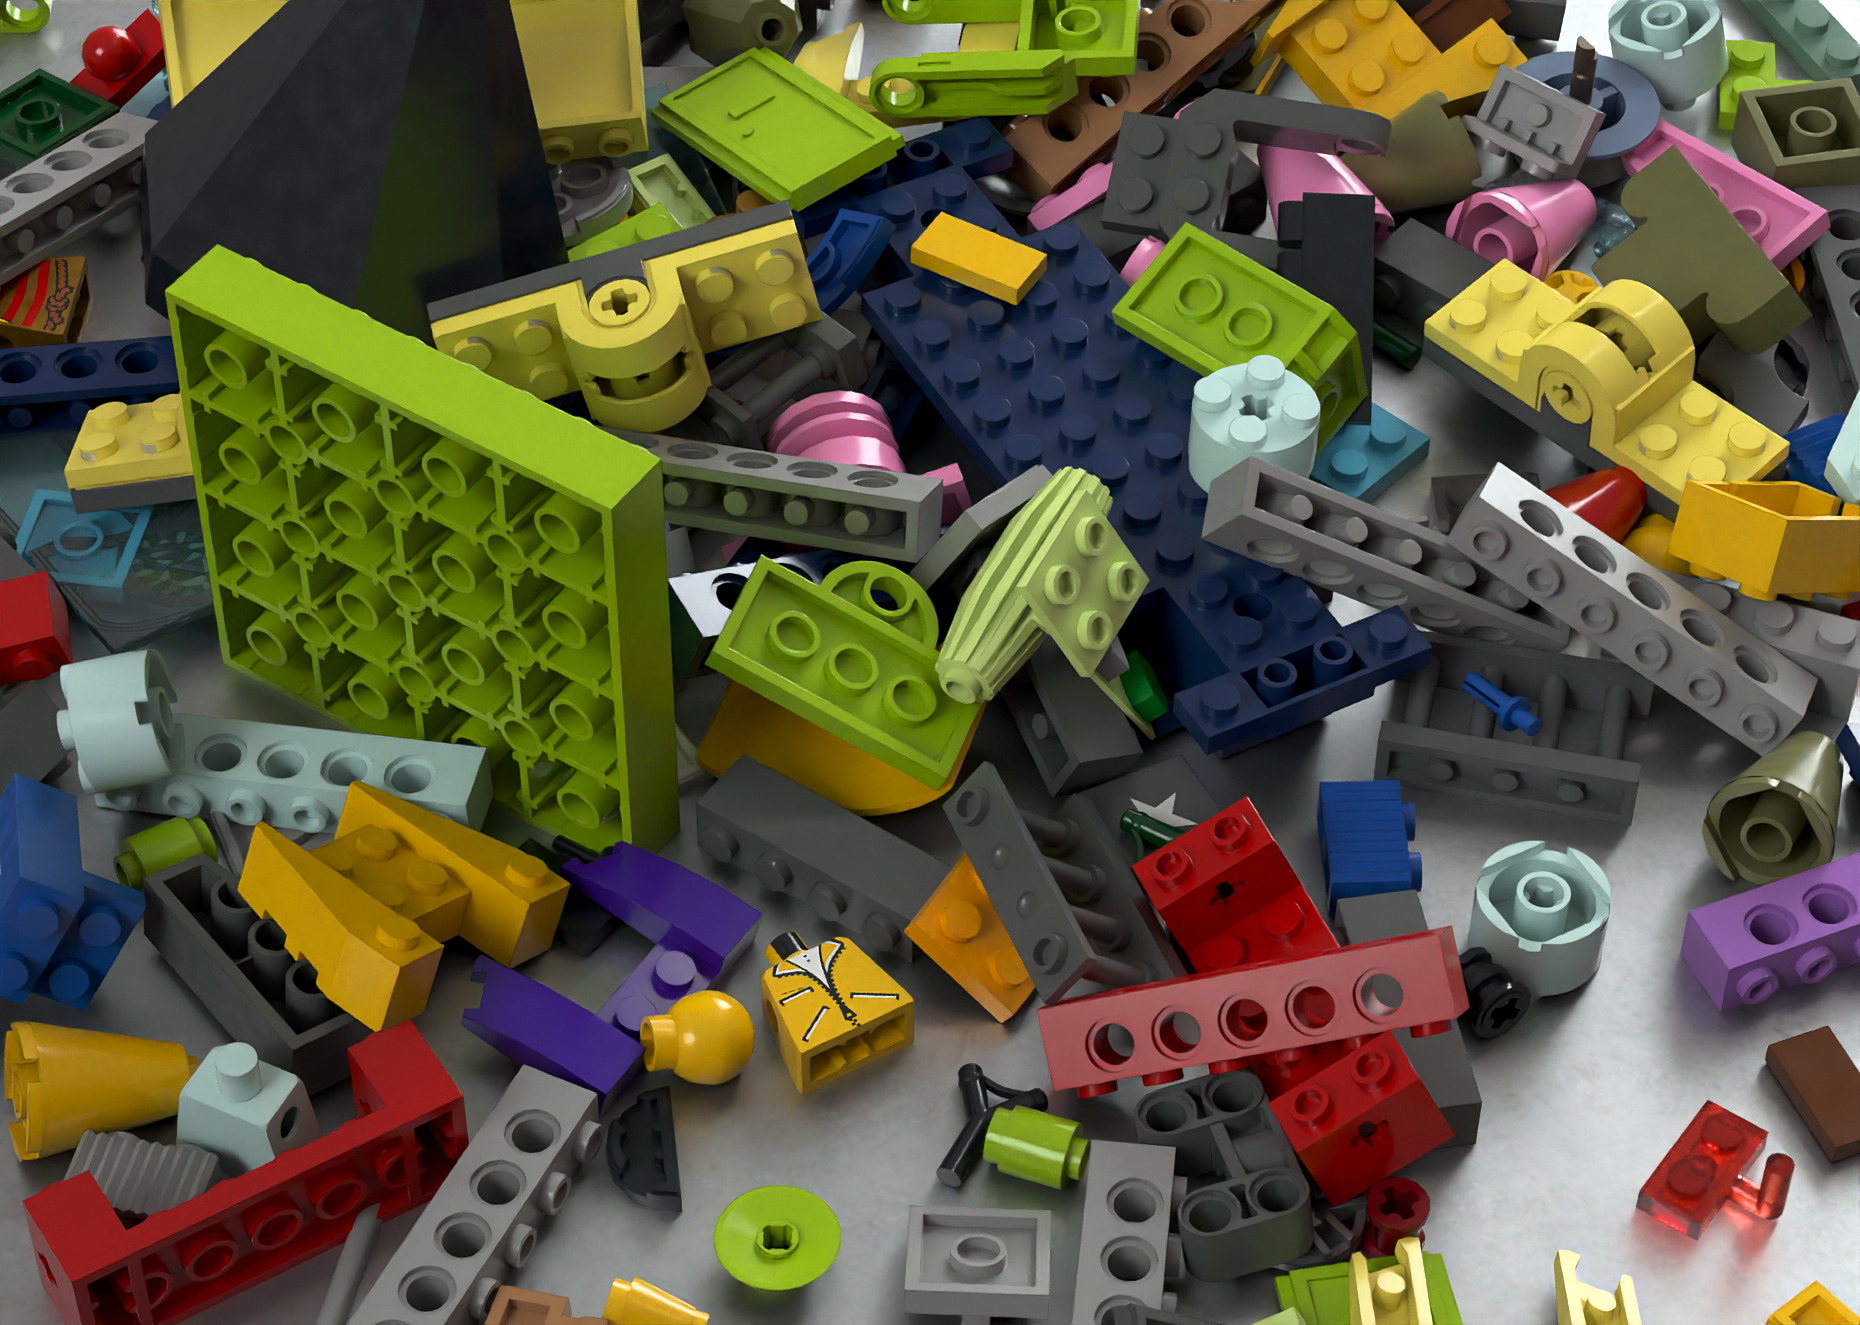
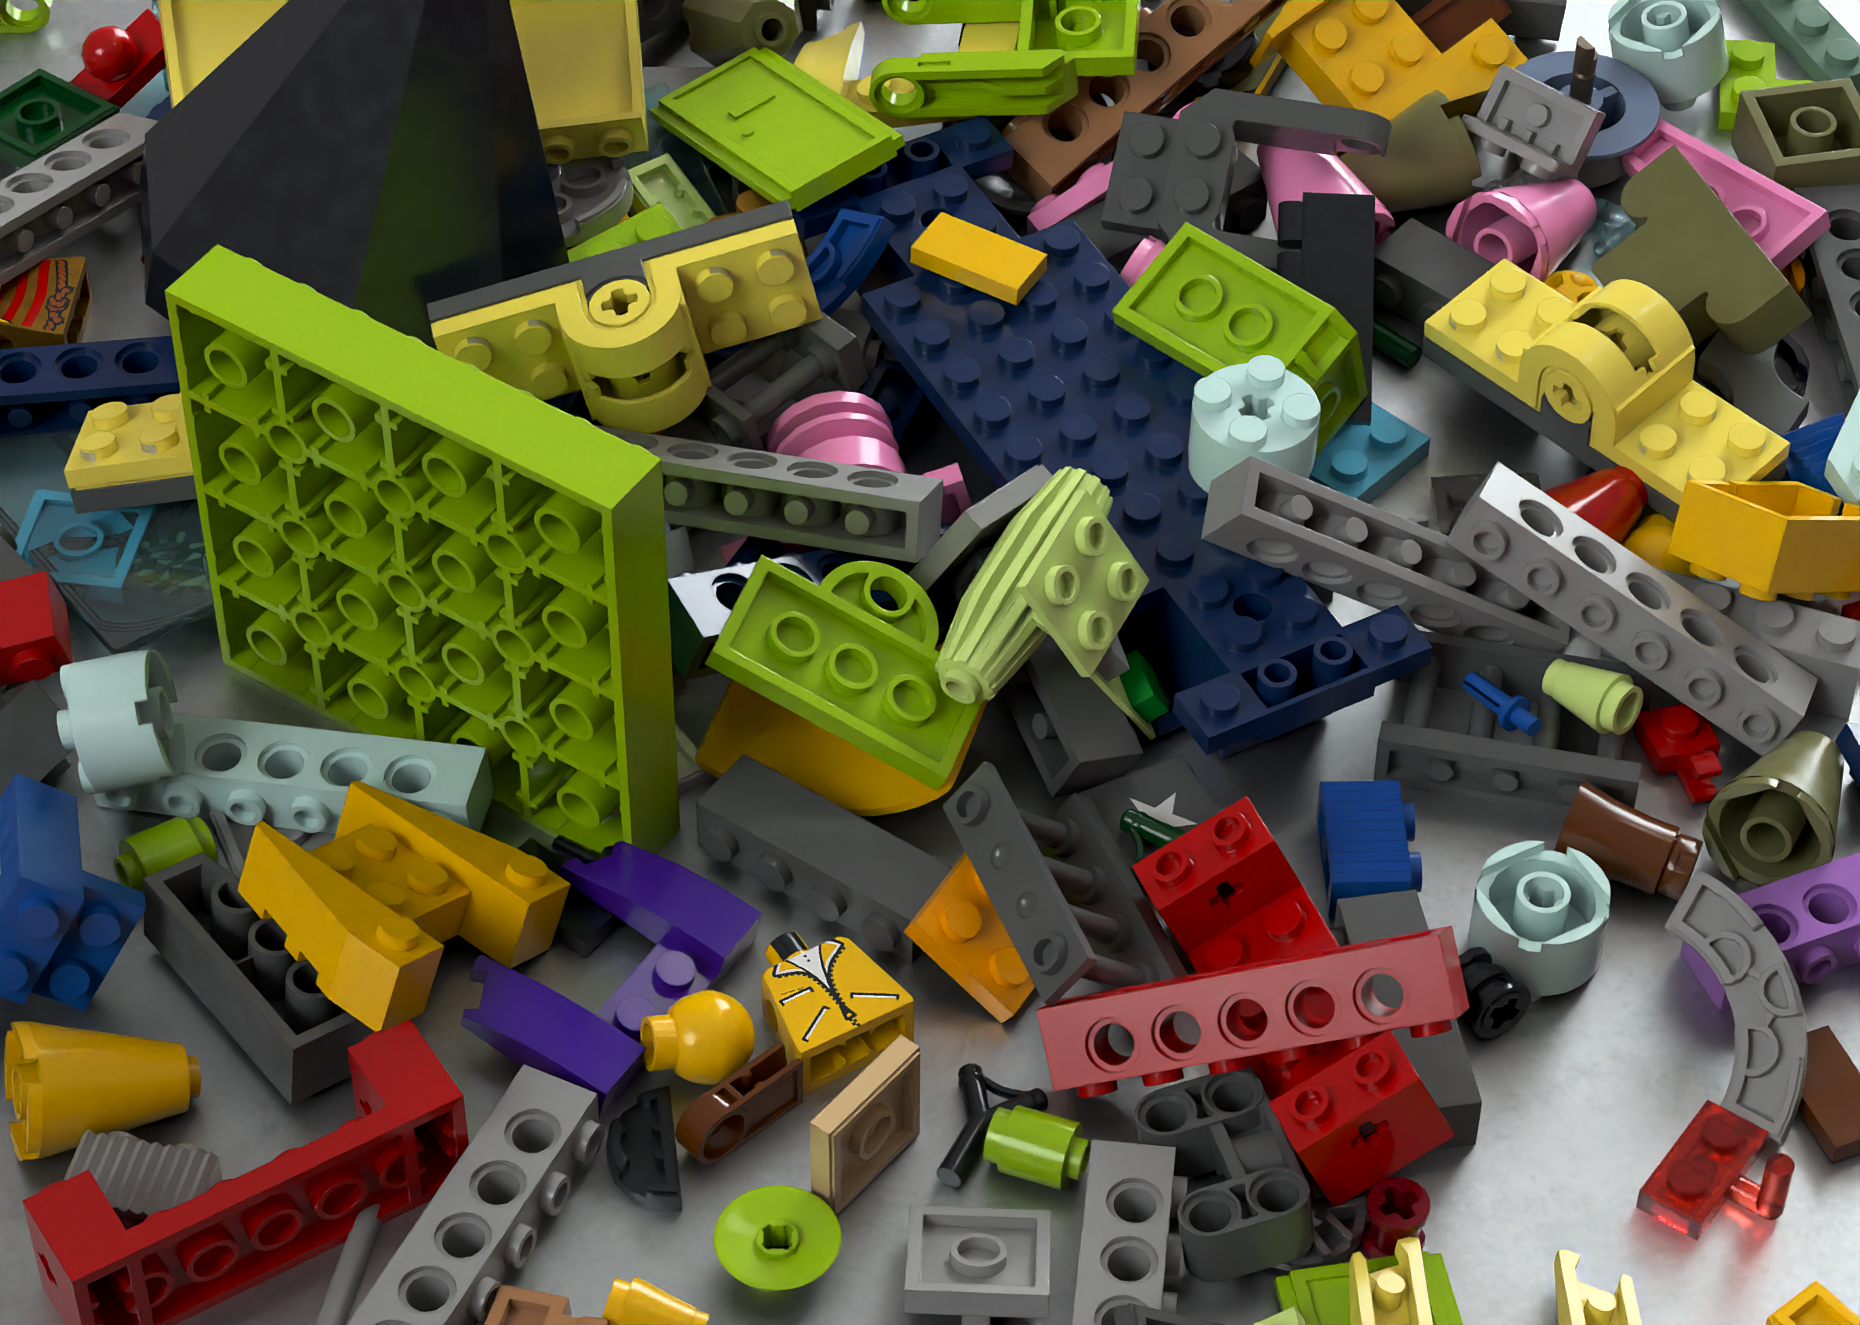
light aqua torso [176,1042,323,1178] -> none
none -> reddish brown piece [675,1041,803,1165]
none -> tan tile [810,1035,920,1215]
none -> yellowish green cone [1542,658,1643,735]
none -> reddish brown plant [1554,780,1703,900]
none -> red plate [1633,703,1722,804]
none -> light grey tile [1664,868,1808,1146]

